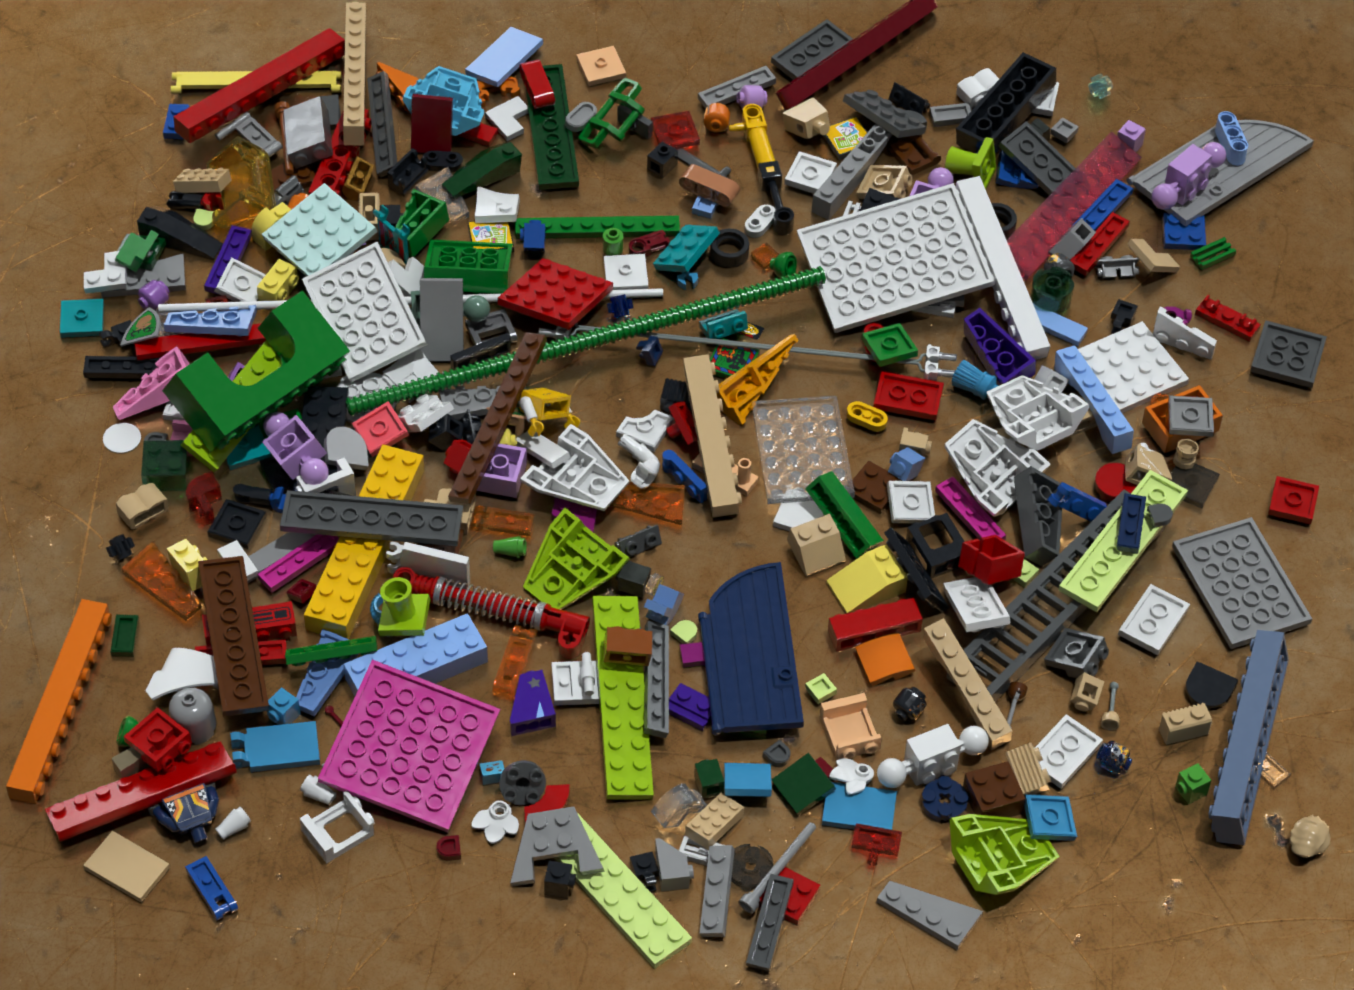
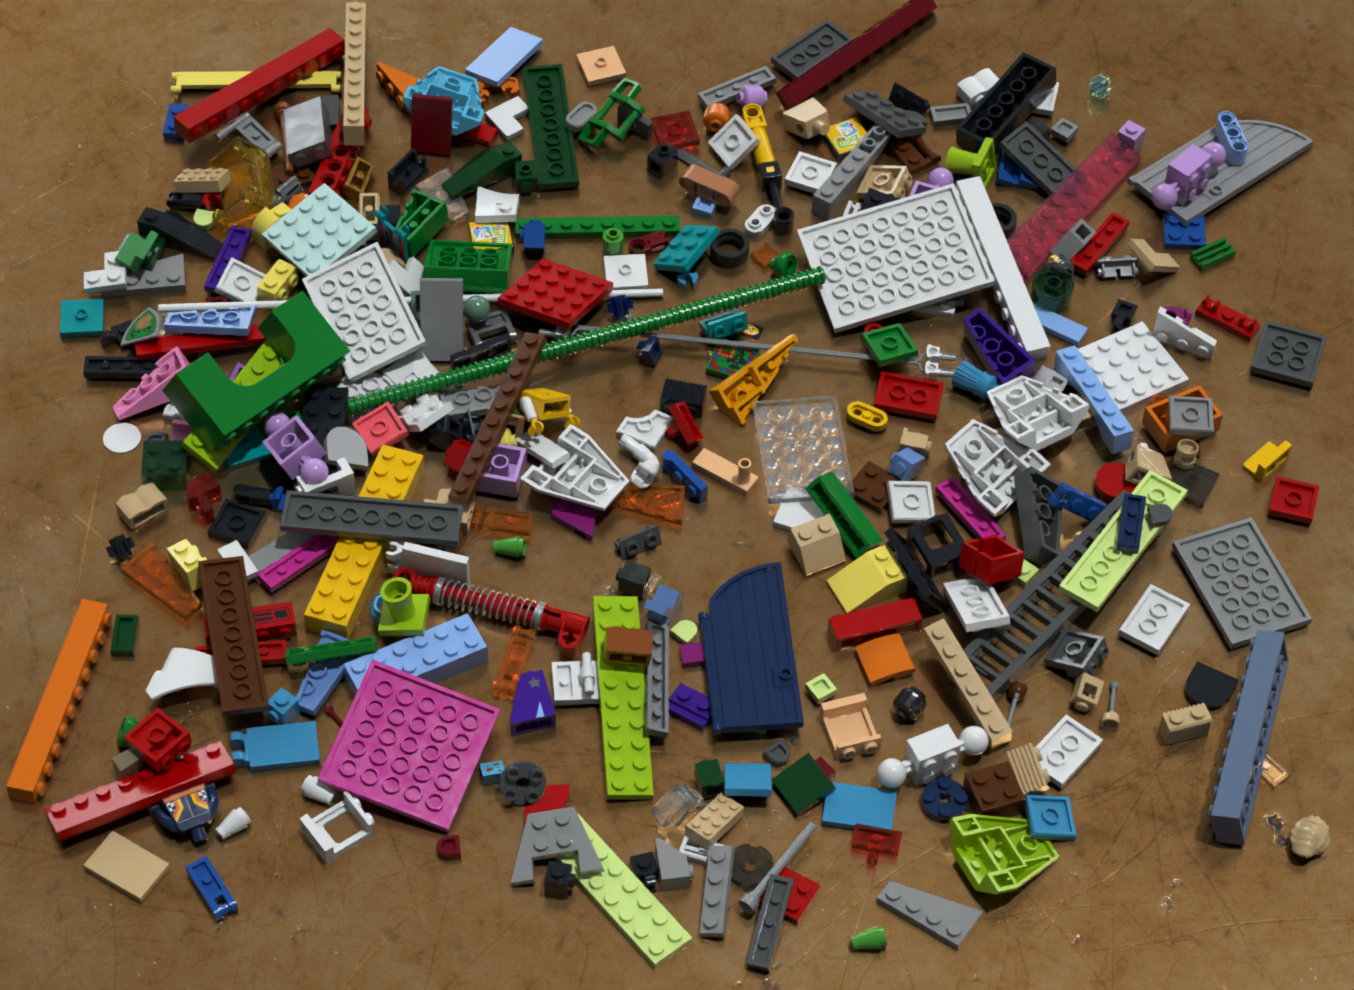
medium lavender head [138,280,170,311] -> none
light grey cylinder [169,688,217,745] -> none
dark red tile [286,578,317,603] -> none
dark grey plate [367,71,397,178] -> none
black plate [423,151,463,172] -> none
white plate [472,801,519,844] -> none
red beam [519,59,555,109] -> none
lime wedge [523,508,630,610] -> none
tan brick [683,354,742,517] -> none
white plate [829,758,874,795] -> none
blue plate [1072,179,1133,231] -> none
clear blue head [1096,740,1132,774] -> none
bright green brick [1175,763,1212,805] -> none
none -> dark green brick [515,160,537,193]
none -> white plate [708,114,761,170]
none -> bright green cone [851,926,887,950]
none -> yellow panel [1242,440,1292,482]

